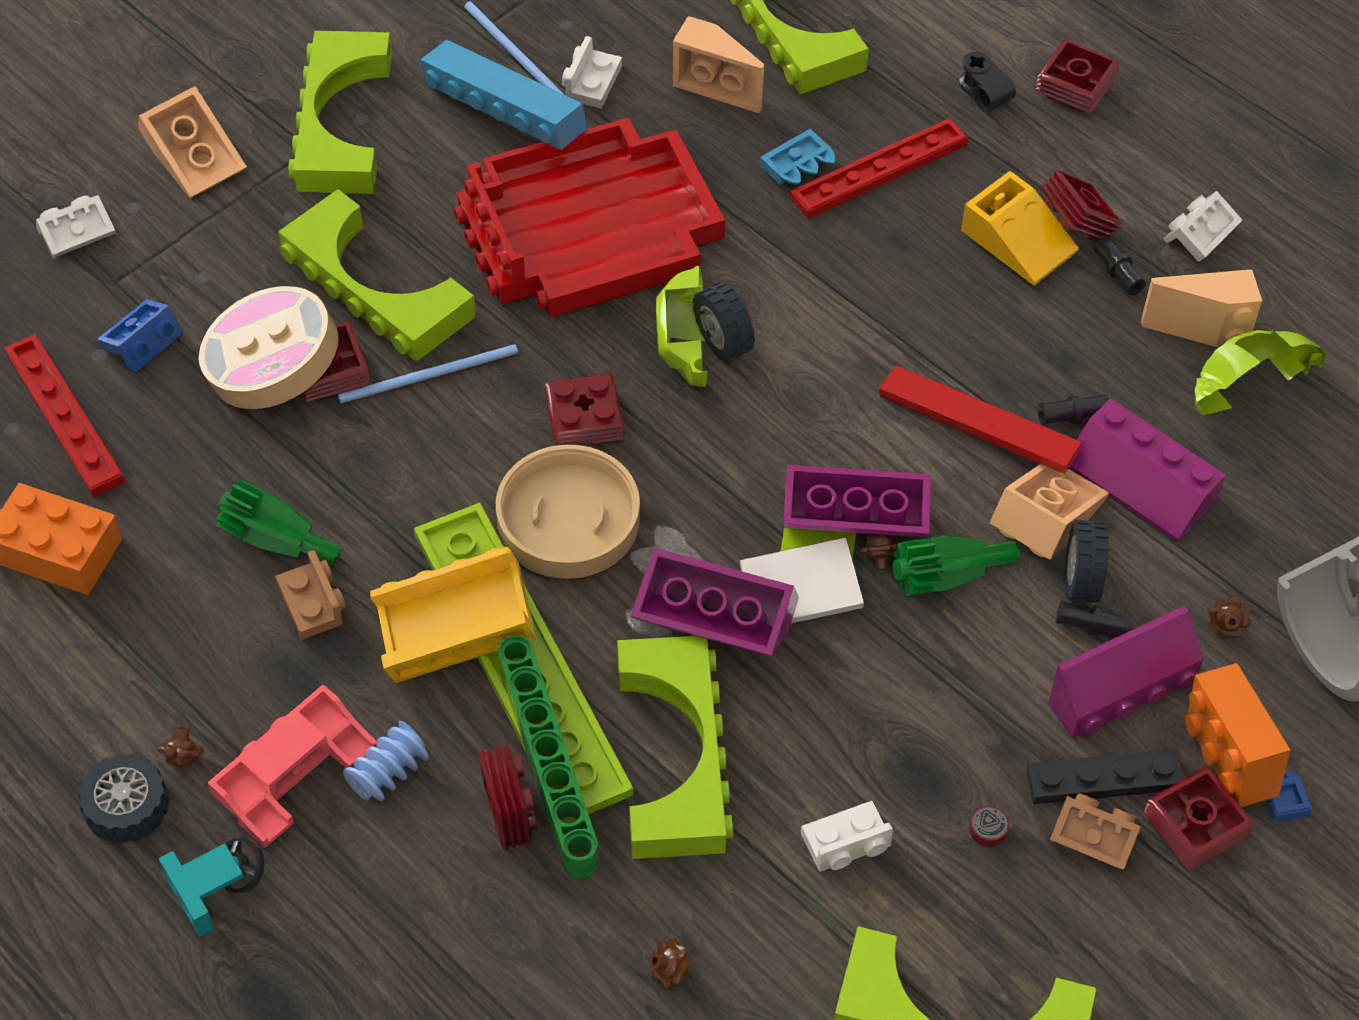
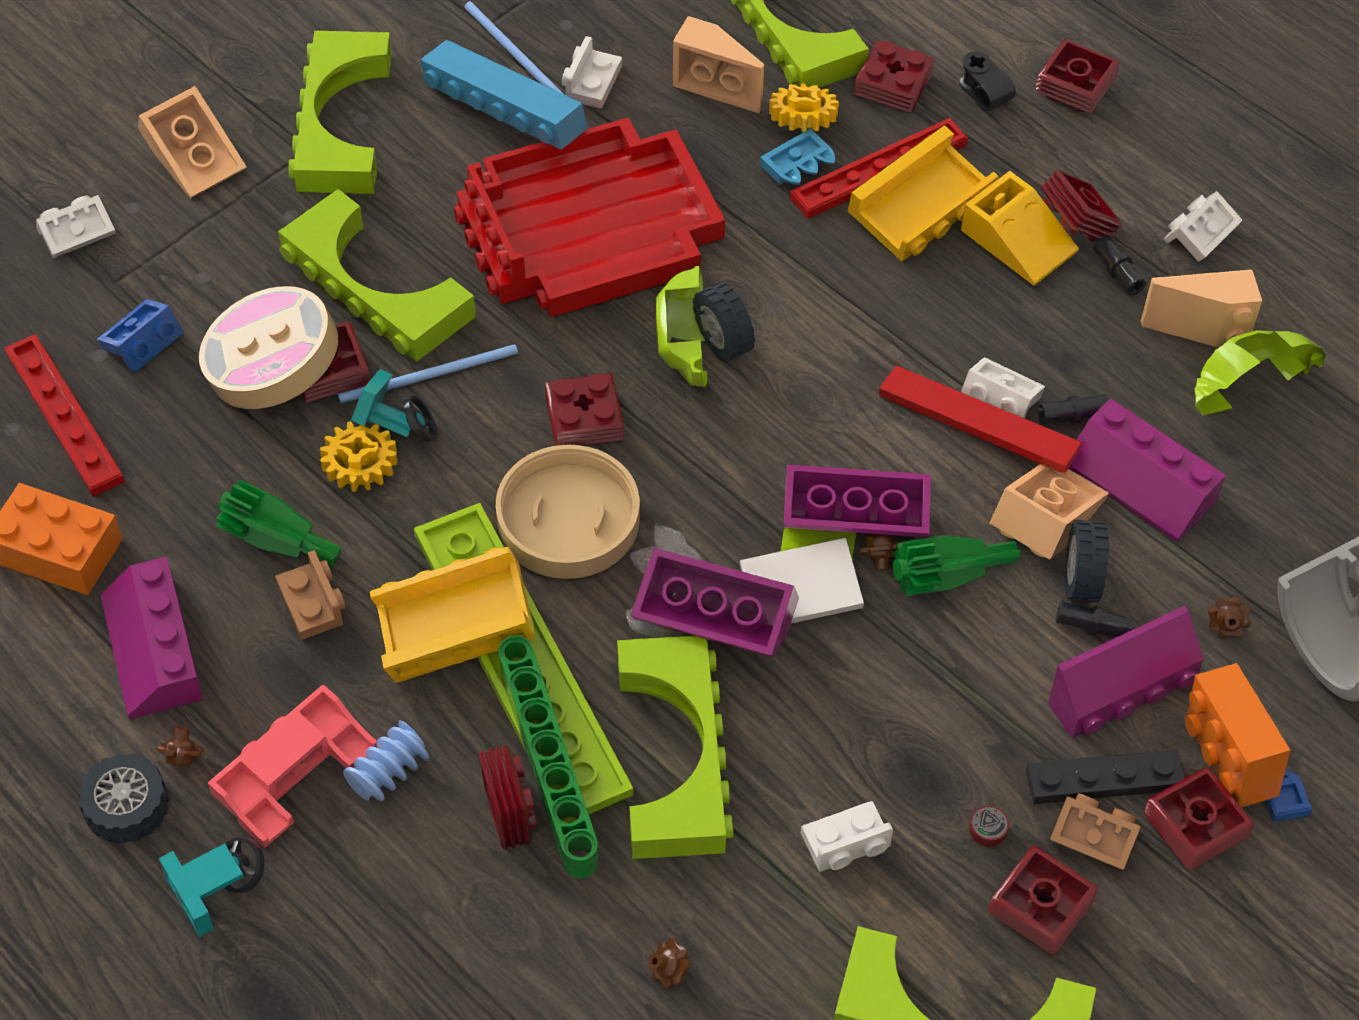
none -> magenta slope [101,556,203,720]
none -> yellow gear [320,421,398,492]
none -> teal piece [351,369,438,442]
none -> yellow gear [769,83,839,132]
none -> yellow panel [848,125,999,262]
none -> dark red brick [854,41,935,112]
none -> white bracket [961,357,1045,419]
none -> dark red brick [988,845,1098,954]

